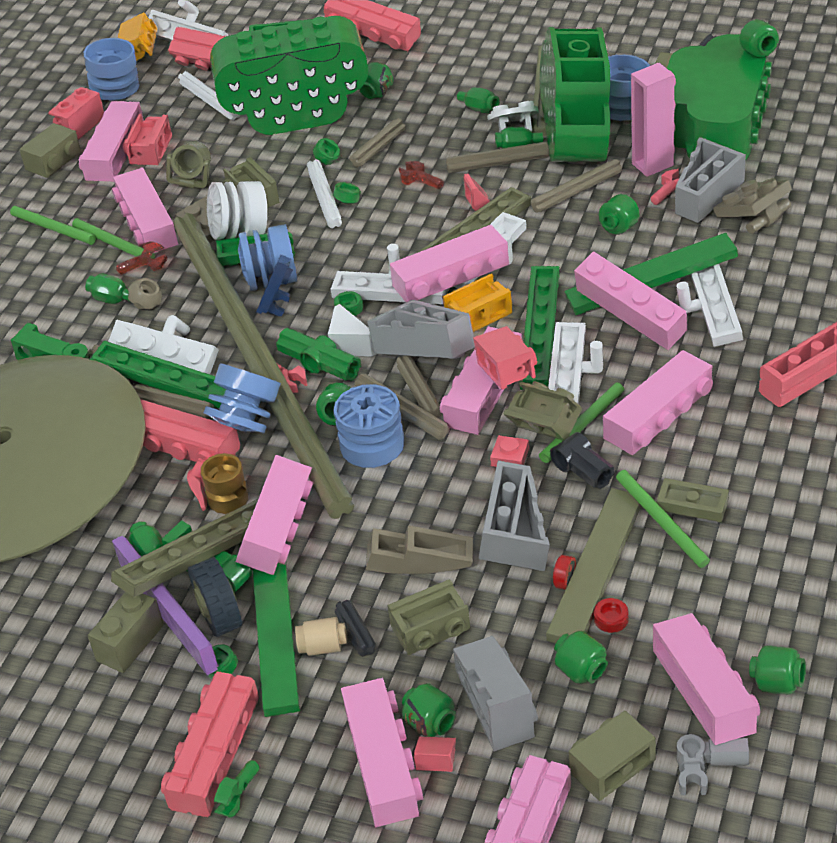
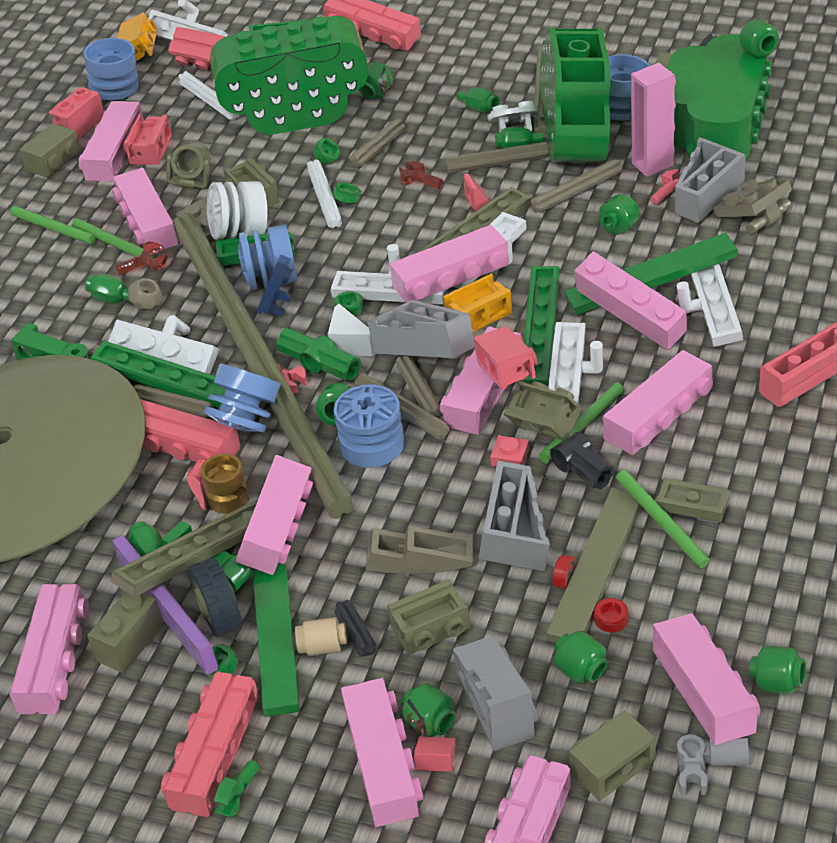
none -> bright pink brick [10,584,89,714]

